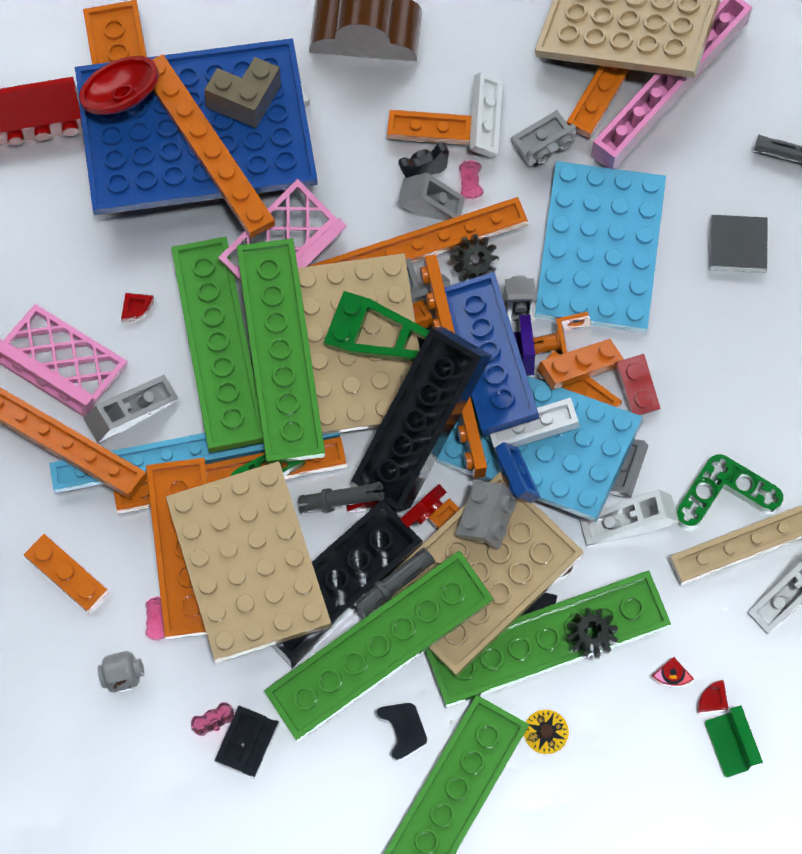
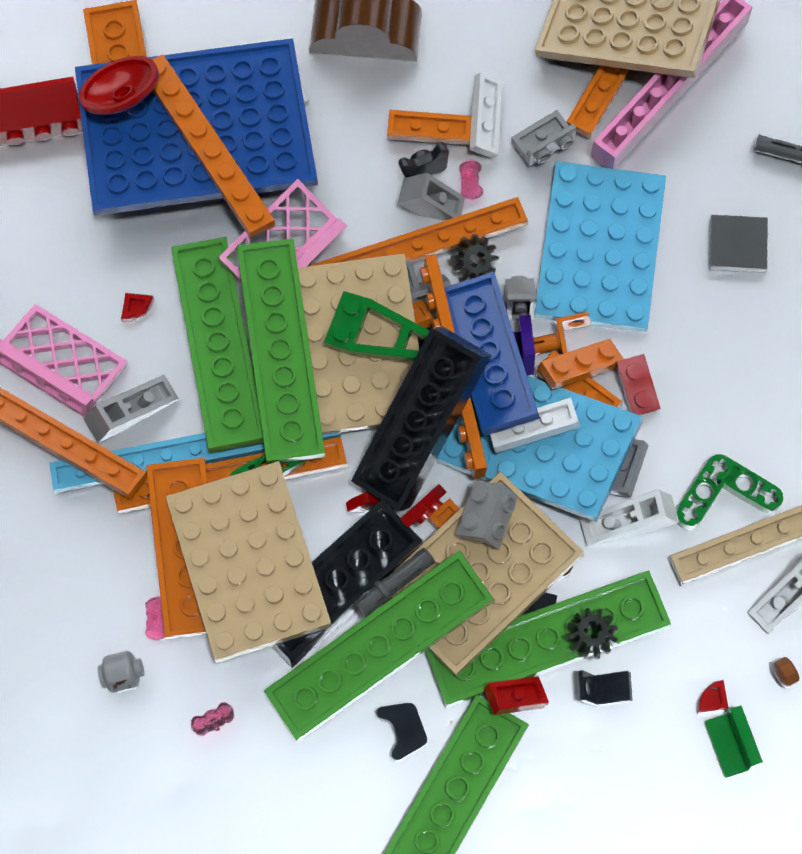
orange plate [24,534,109,614] -> none
dark tan brick [204,57,281,128] -> none
black plate [214,705,280,780] -> none
dark grey pin [298,481,385,514] -> none
blue plate [495,442,541,503] -> none
piece [524,709,569,754] -> none
red tile [651,657,694,687] -> none
none -> red plate [484,676,549,715]
none -> black bracket [578,670,633,707]
none -> dark orange tile [773,657,800,689]

